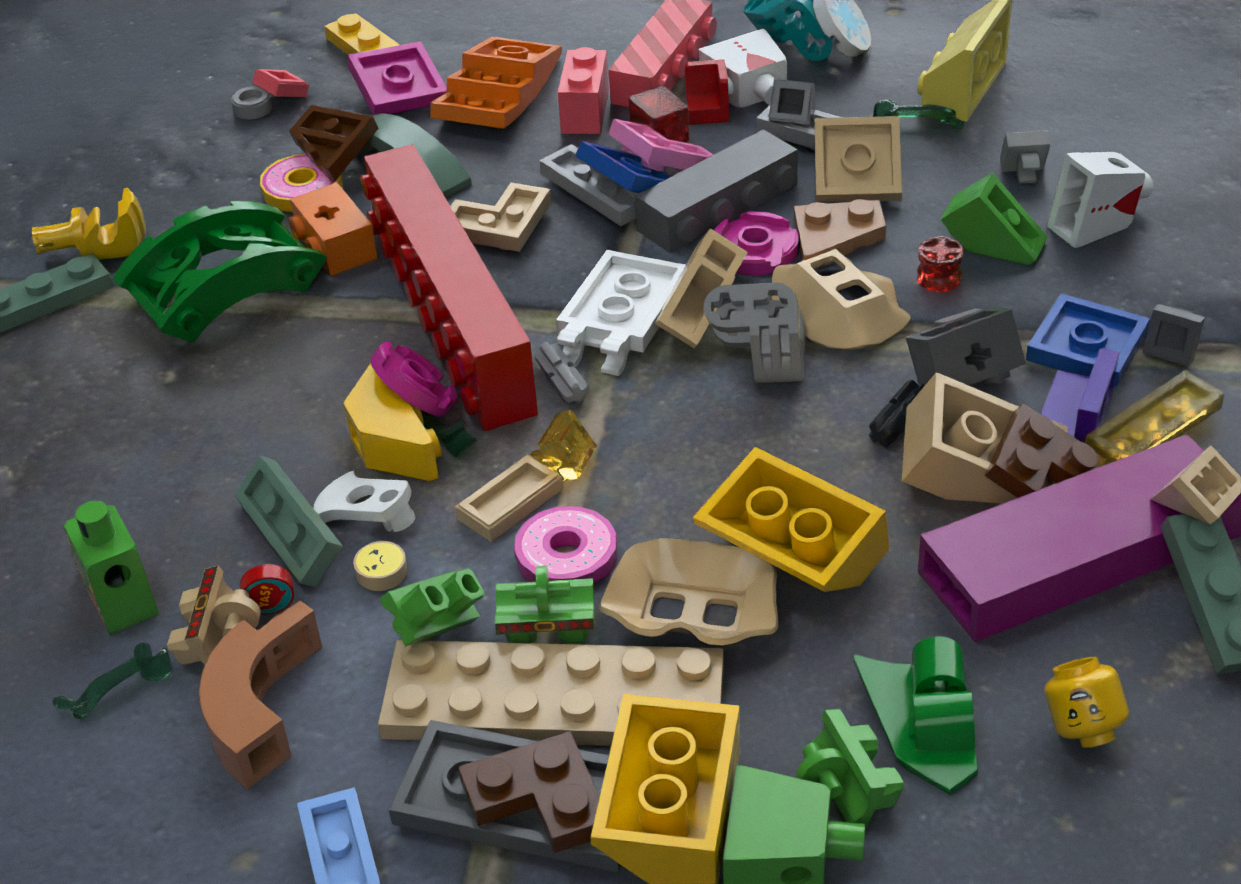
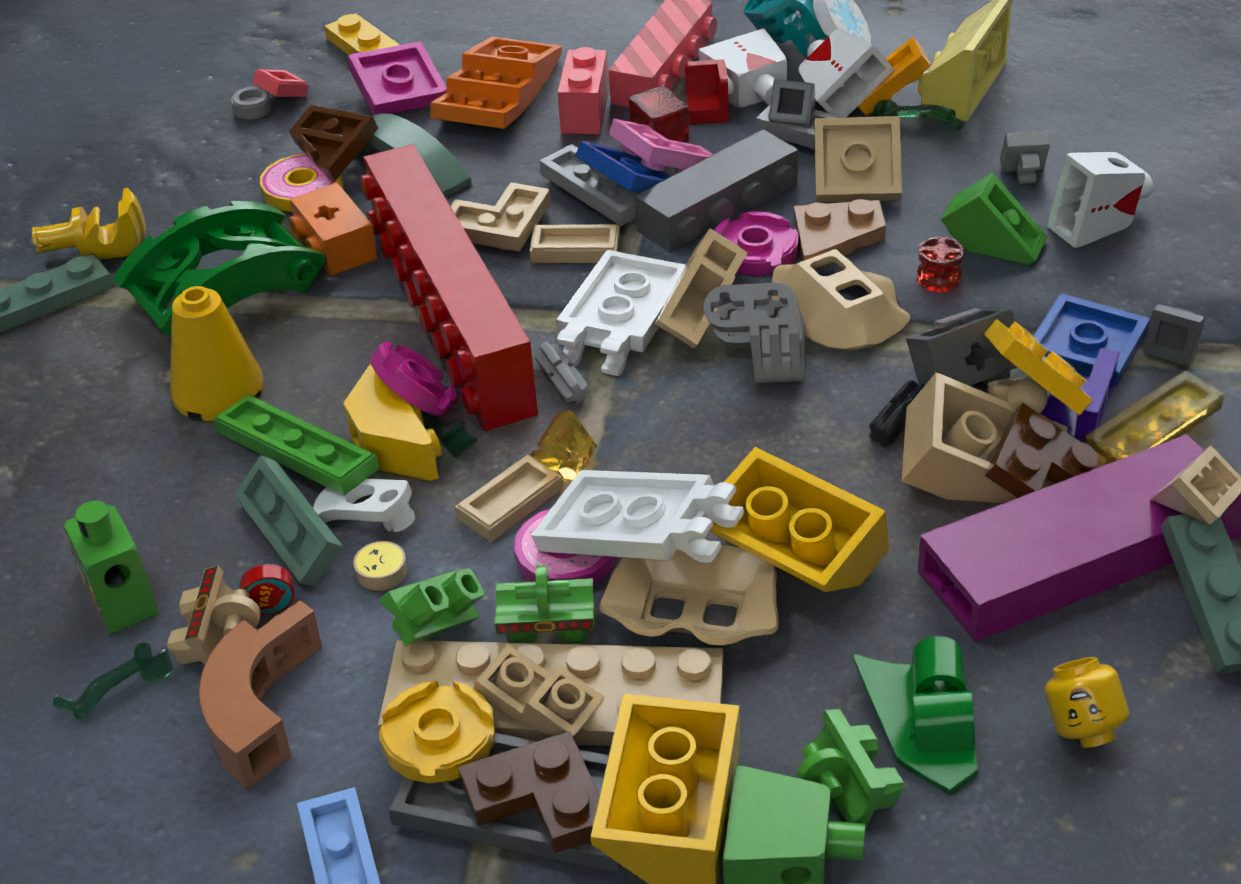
none -> yellow cone [170,286,264,421]
none -> bright green tile [213,395,380,495]
none -> yellow tile [379,681,496,783]
none -> tan slope [473,643,605,738]
none -> tan tile [530,224,620,263]
none -> white tile [531,470,745,563]
none -> white torso [798,29,895,118]
none -> light orange plate [857,37,931,116]
none -> yellow plate [984,319,1093,416]
none -> tan plate [988,378,1047,414]

